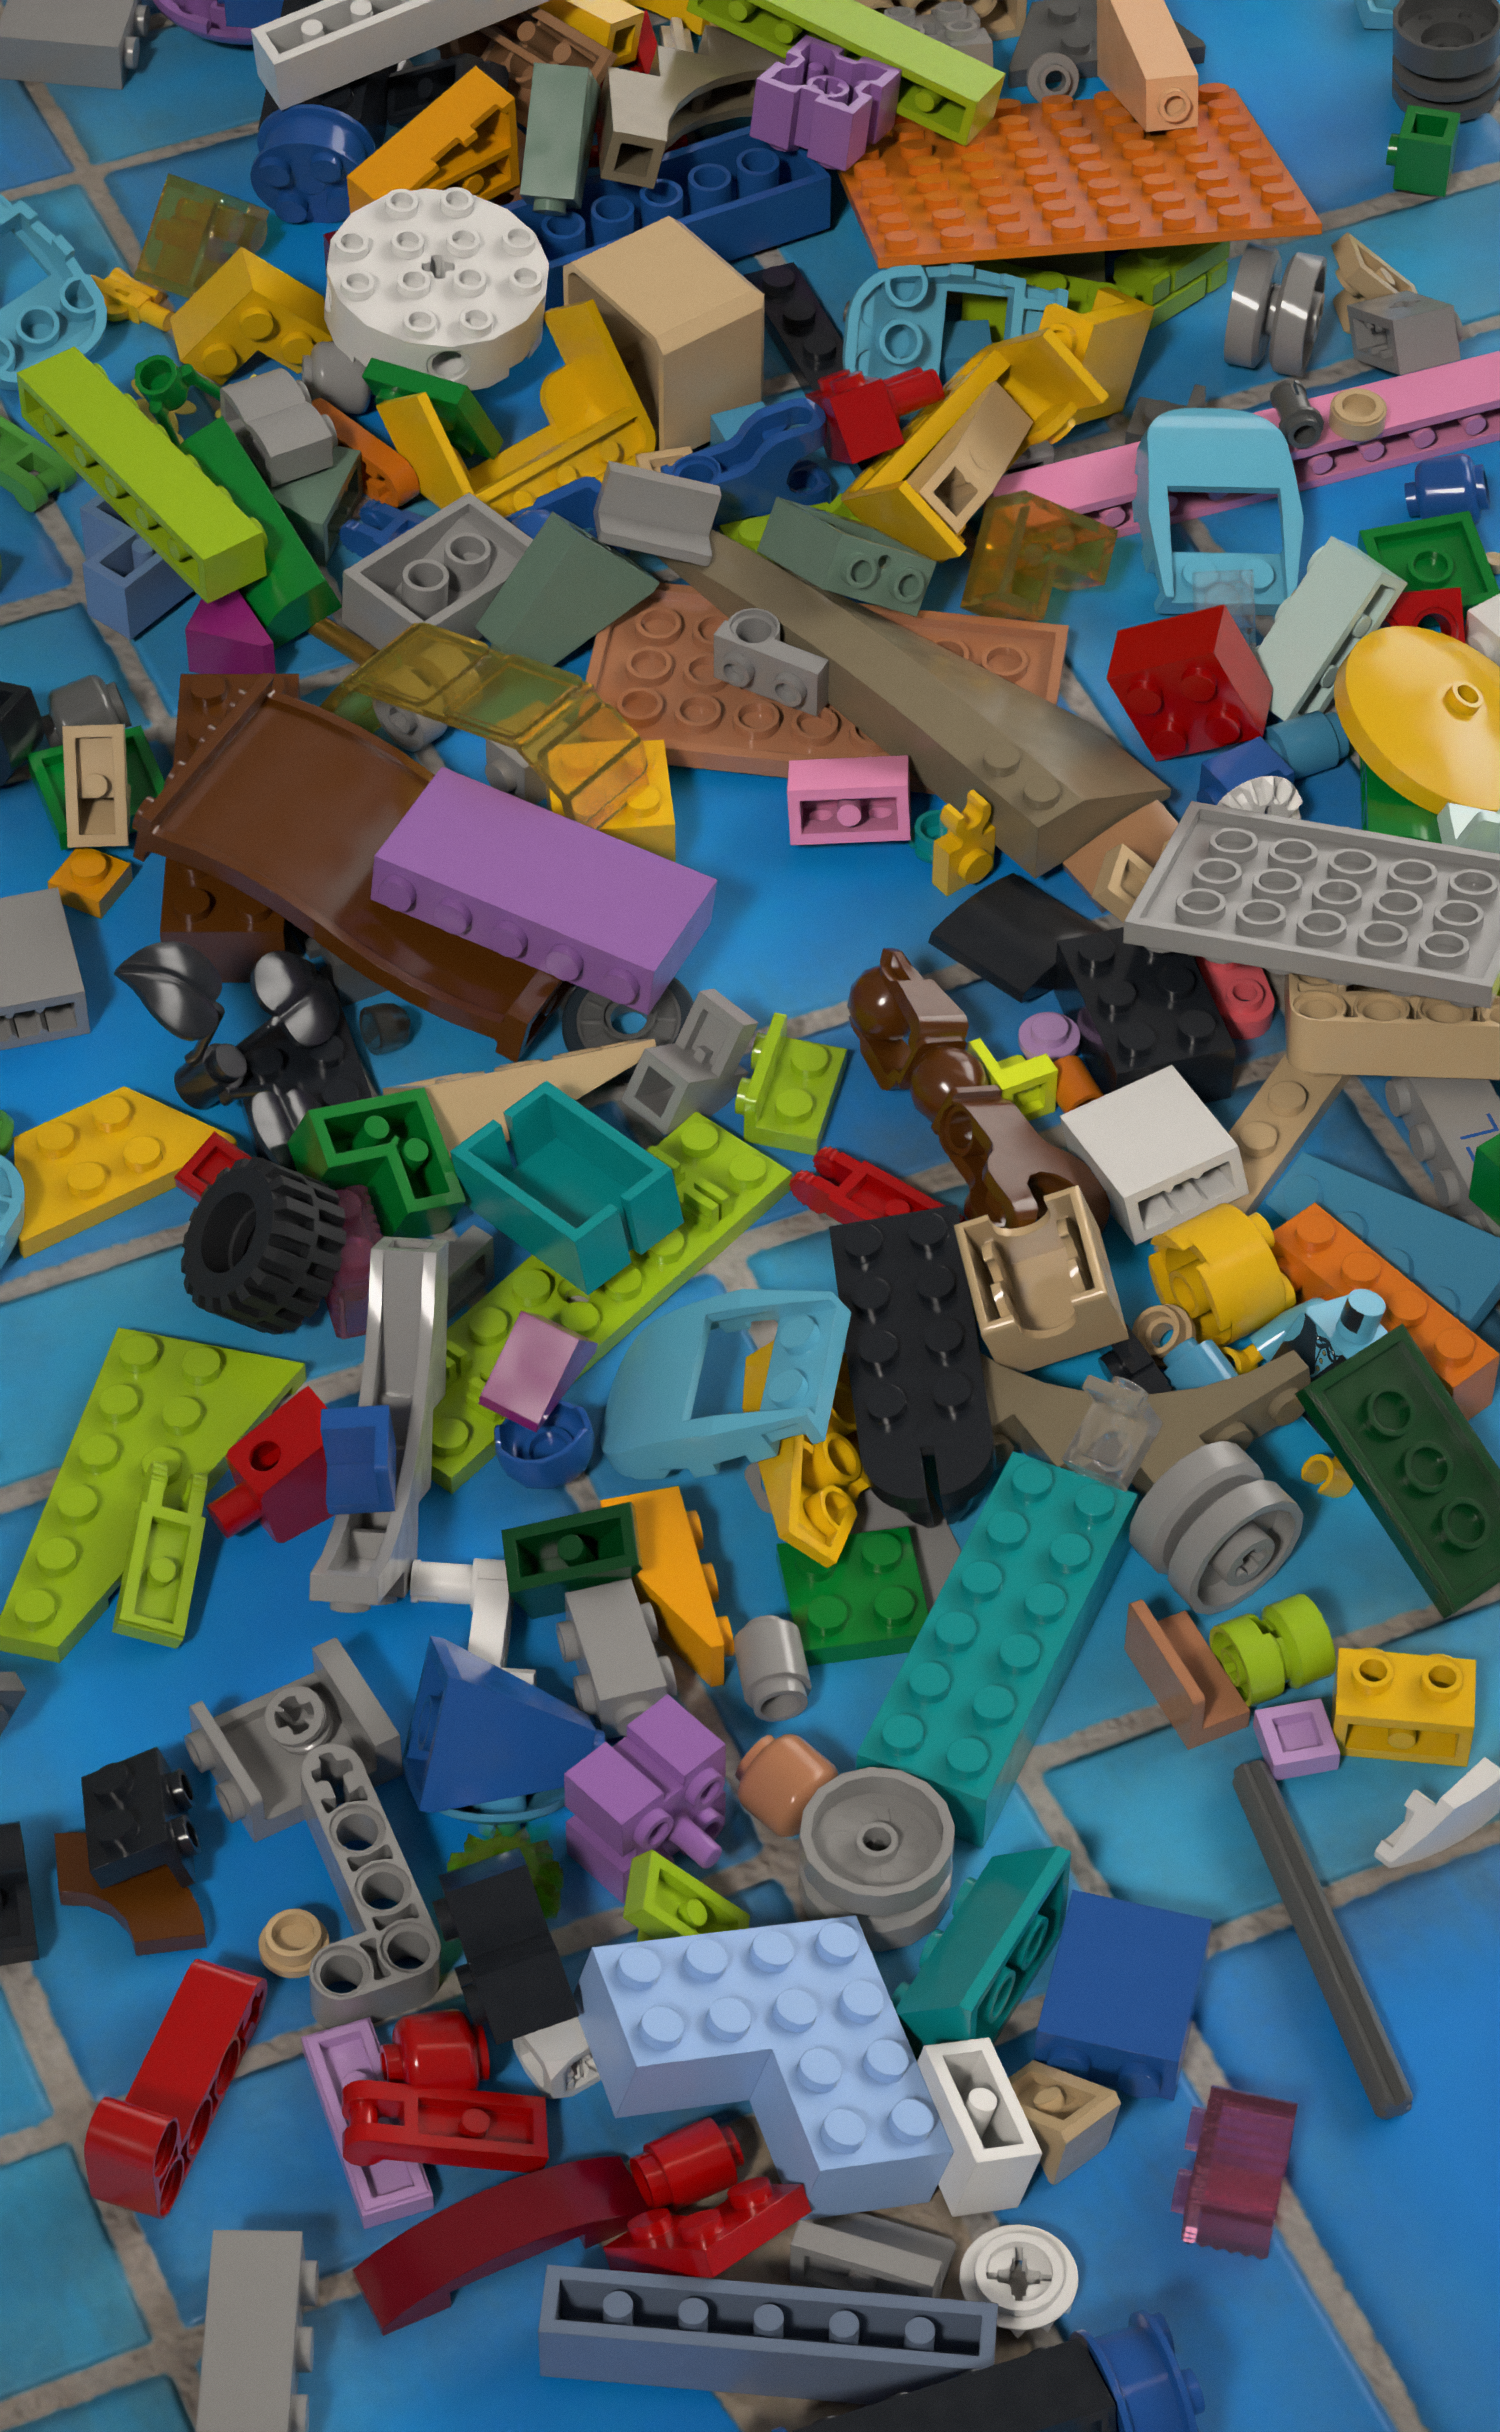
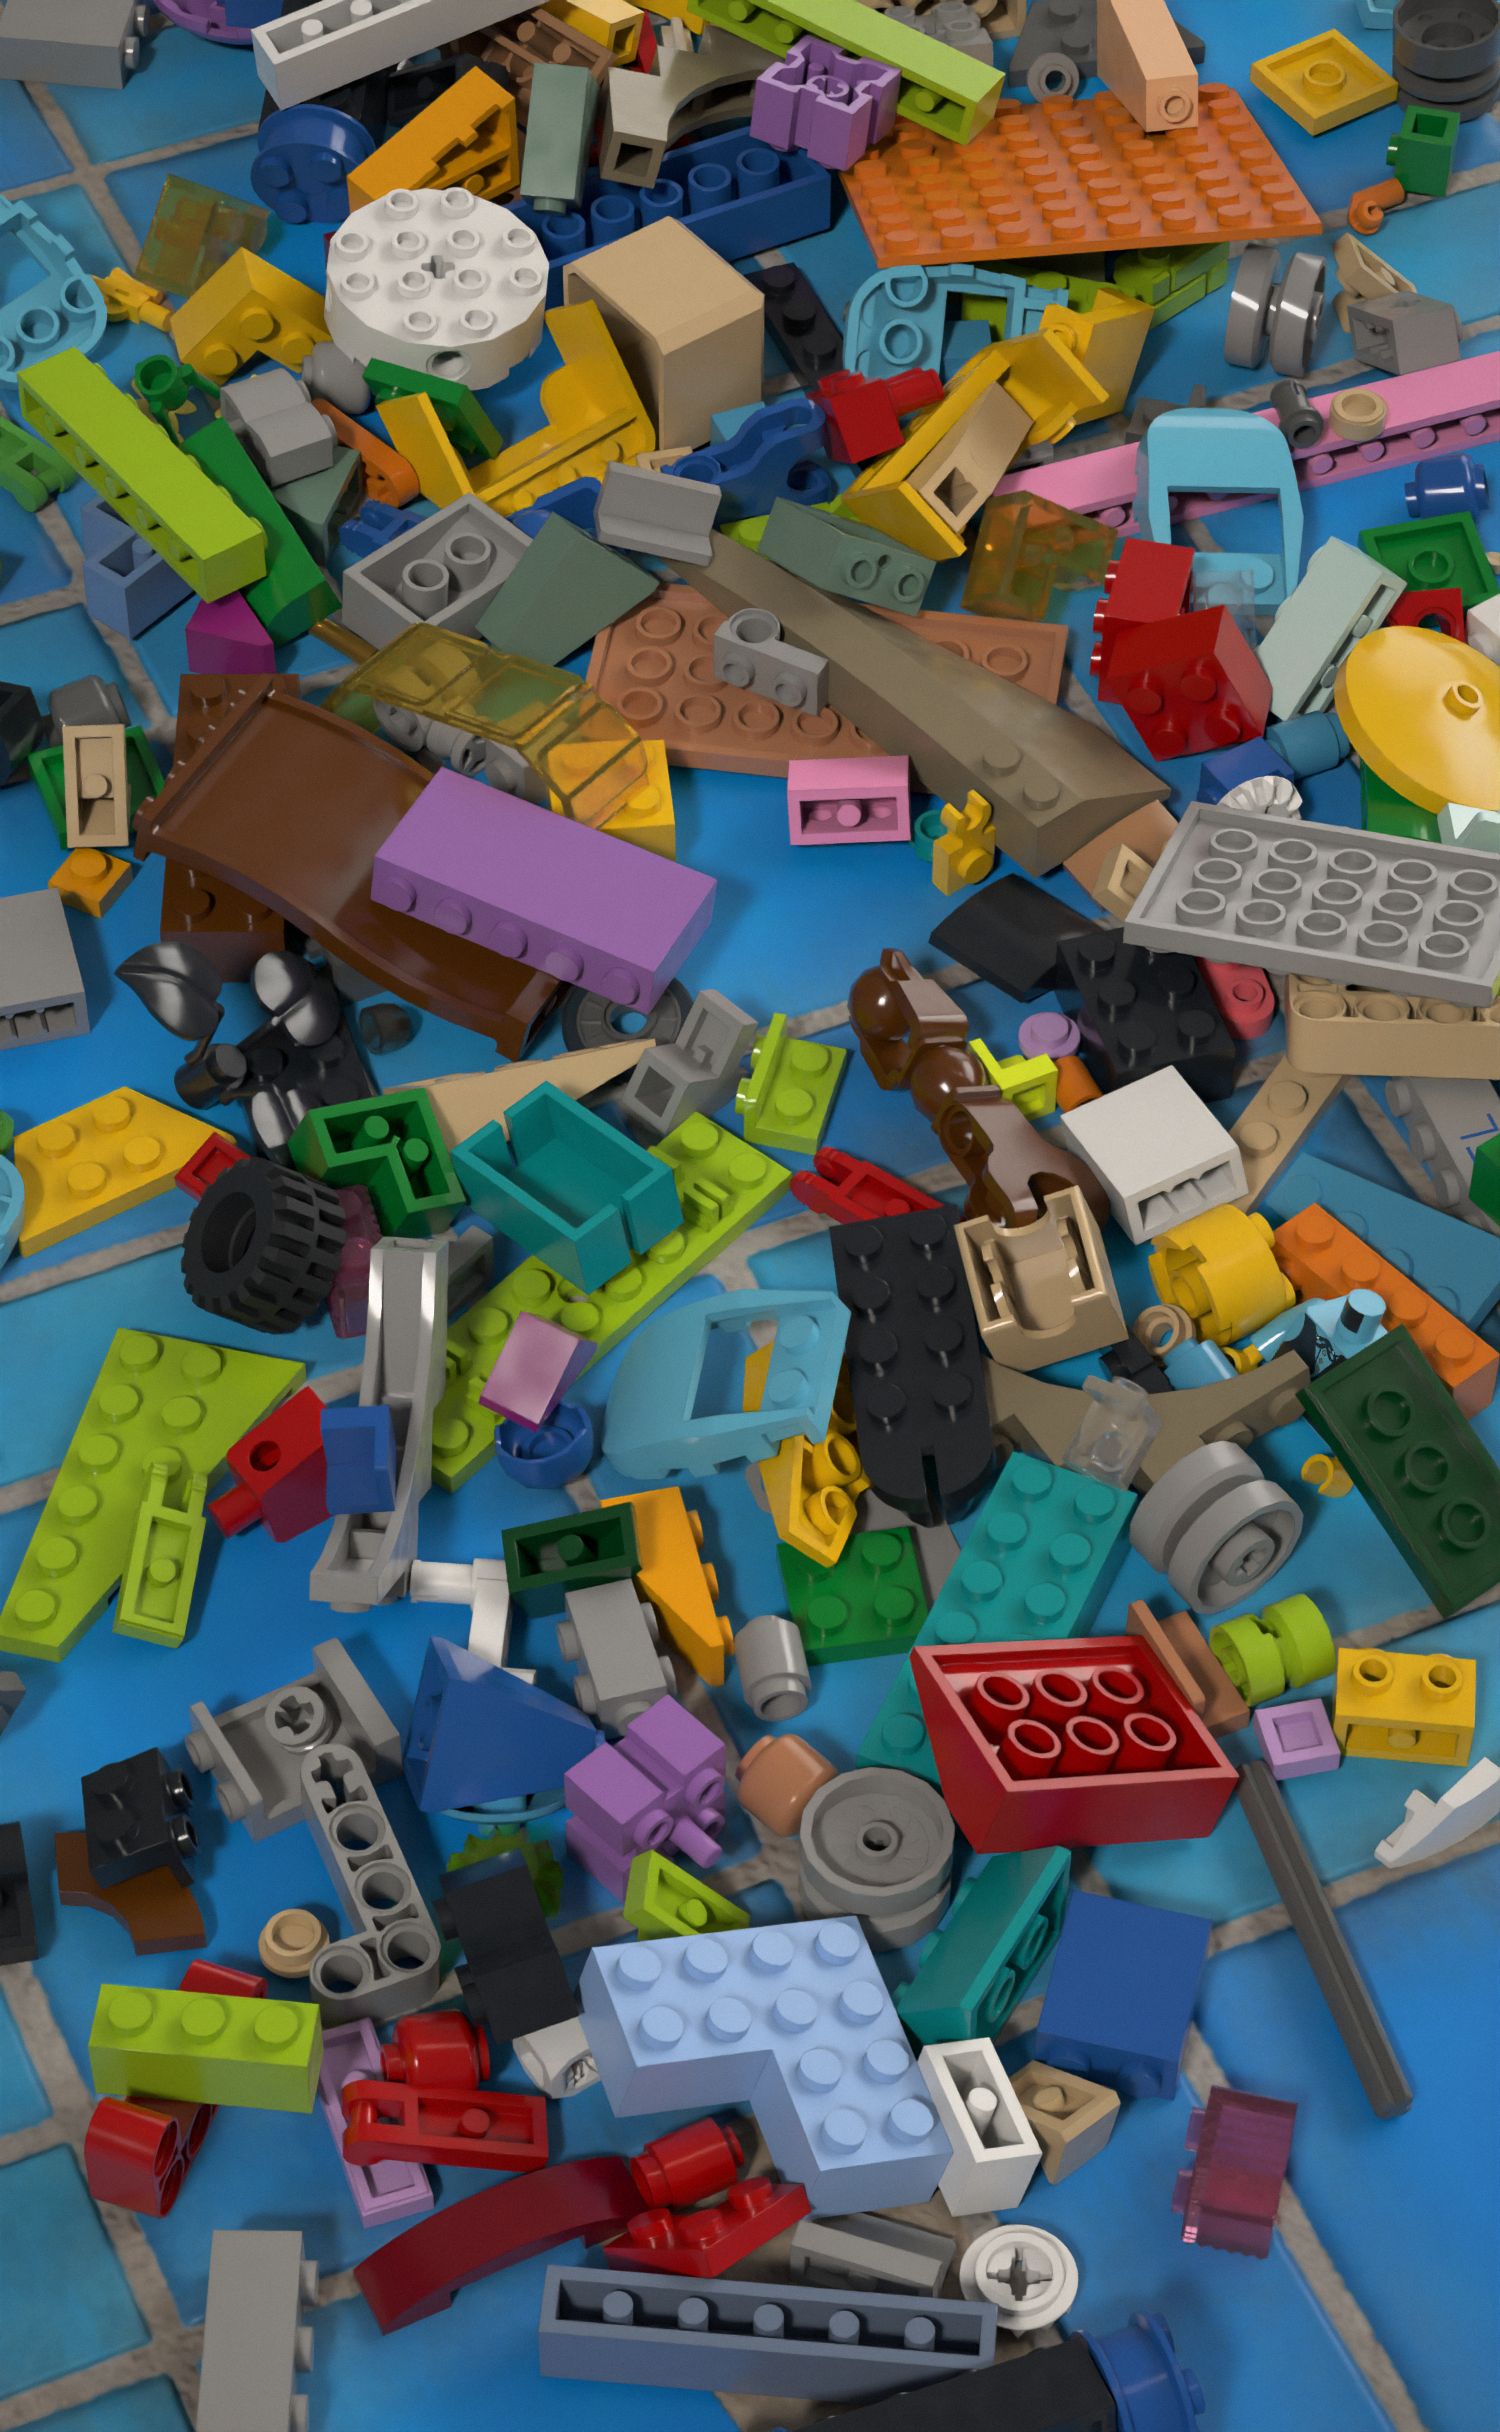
none -> lime brick [88,1983,324,2114]
none -> light grey wheel [426,702,497,777]
none -> red slope [909,1635,1239,1854]
none -> red brick [1090,537,1195,705]
none -> yellow plate [1249,28,1399,136]
none -> orange arm [1347,178,1404,235]

